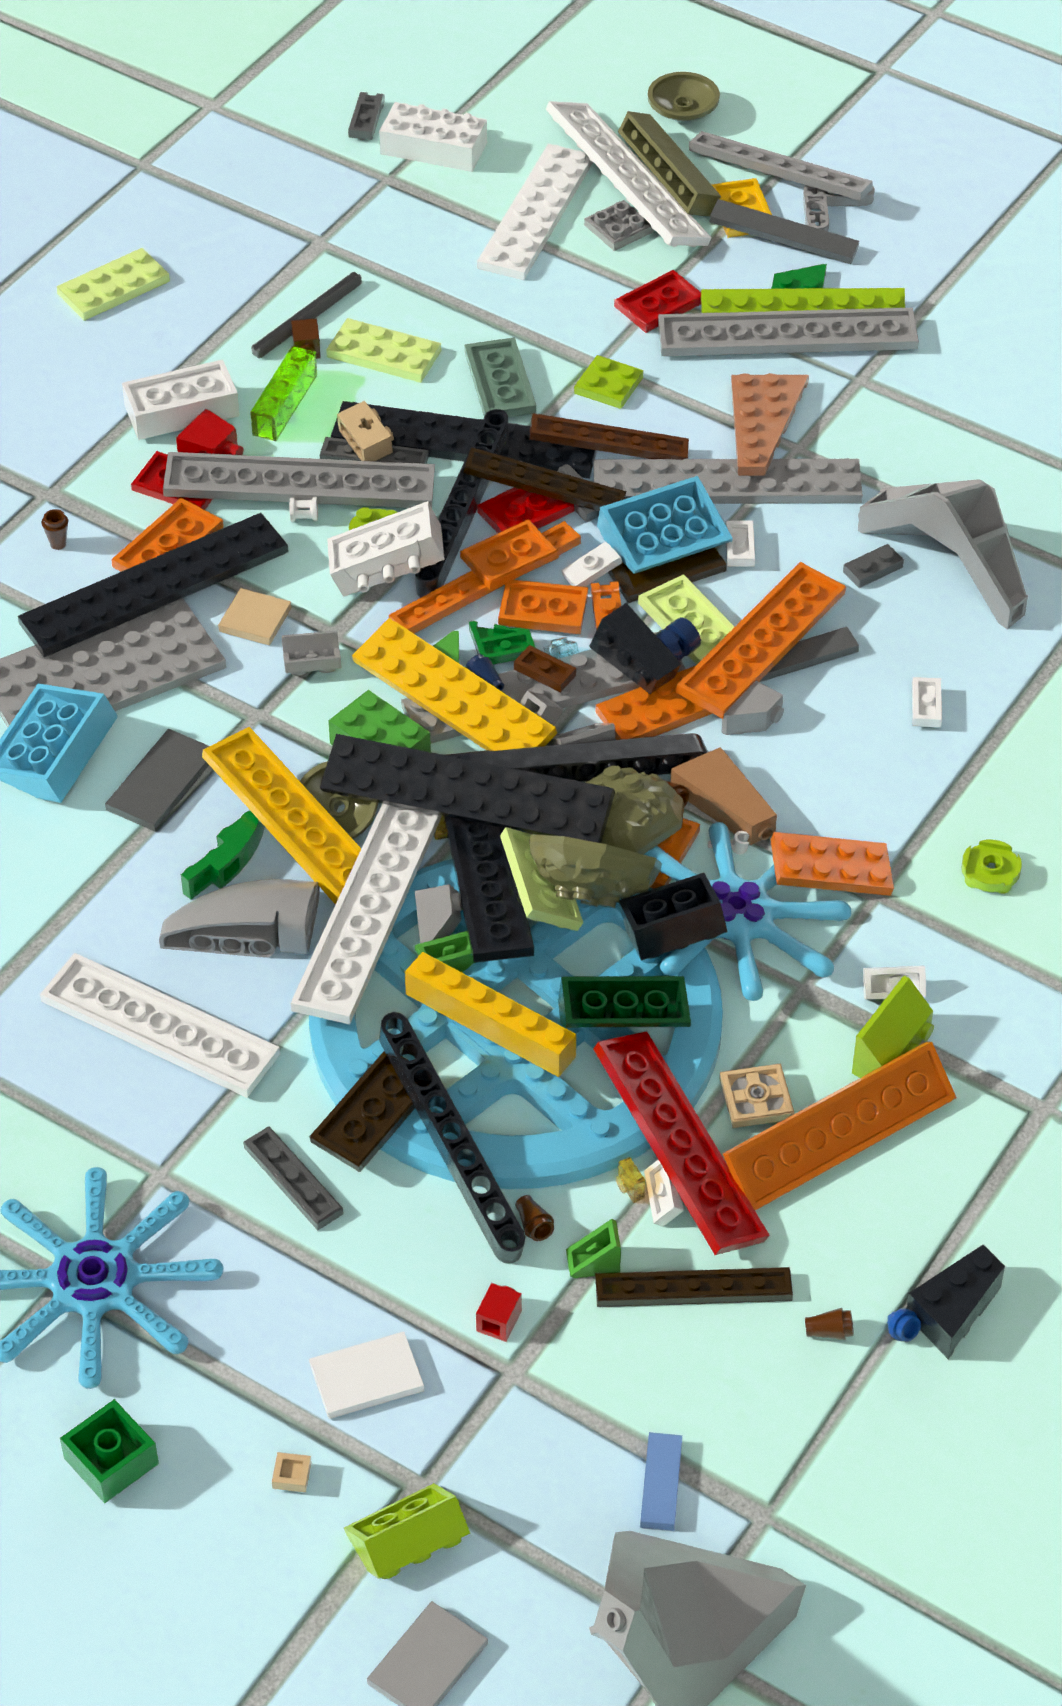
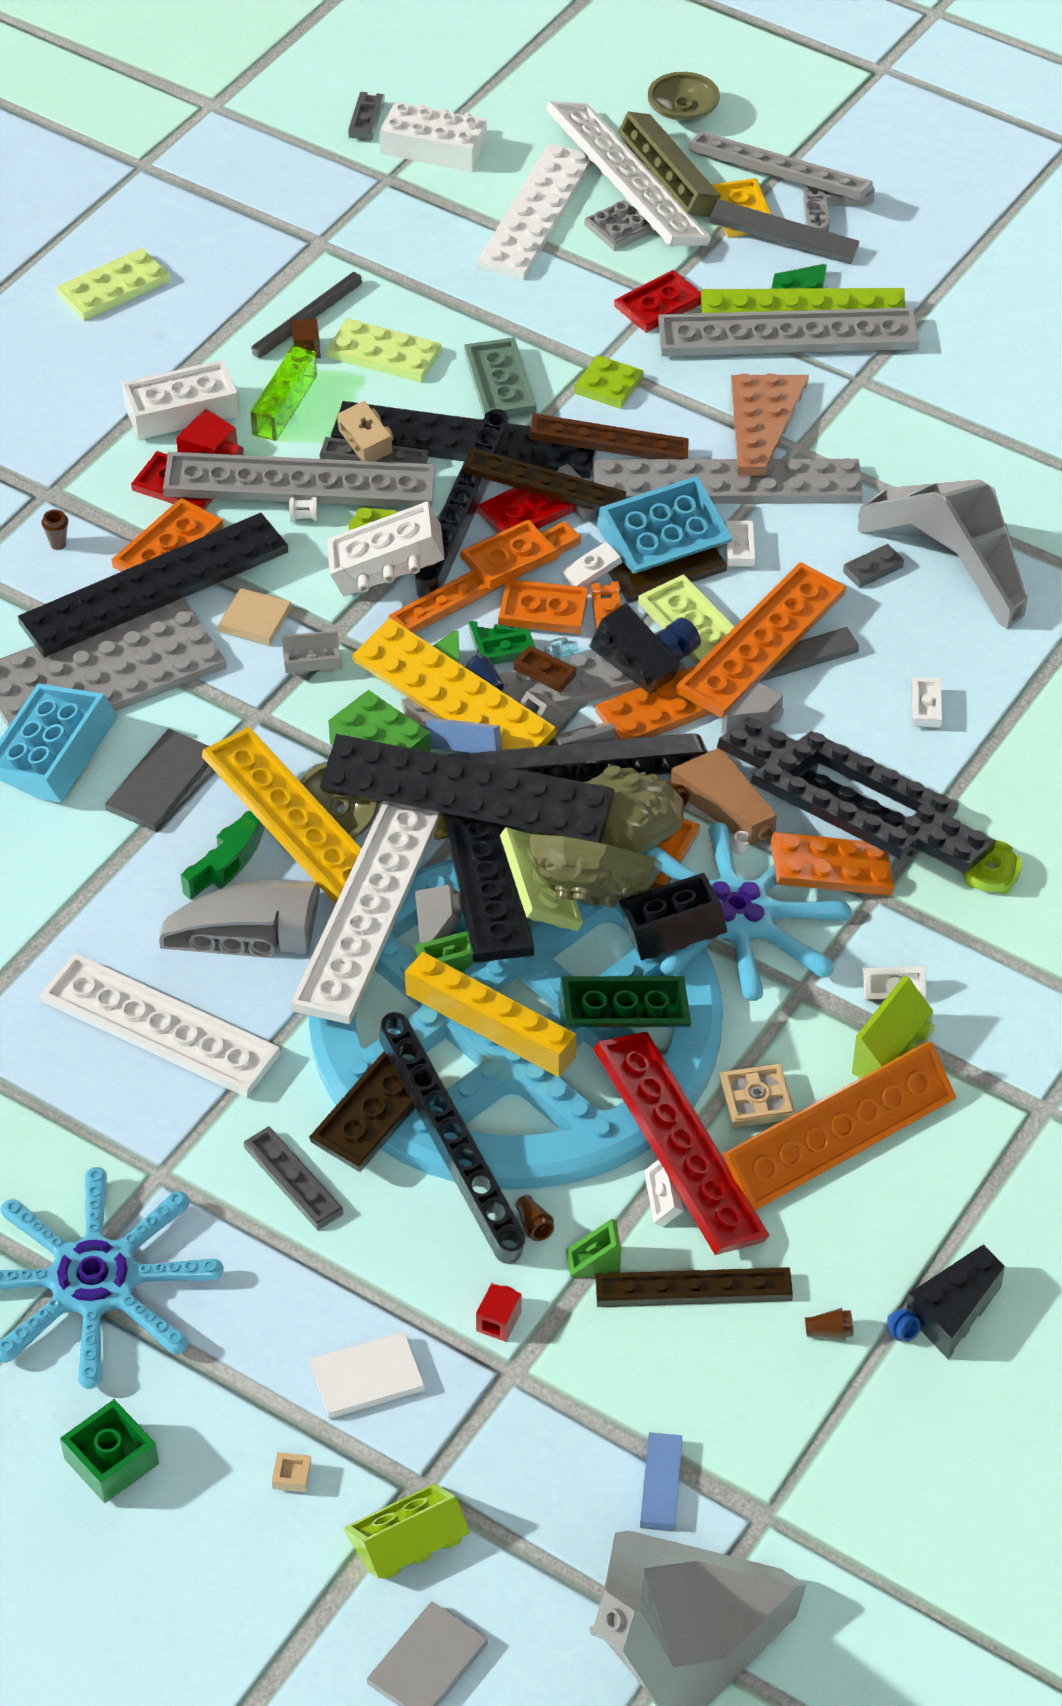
clear yellow plate [616,1157,645,1203] -> none
none -> medium blue tile [426,718,502,753]
none -> black piece [717,717,996,874]

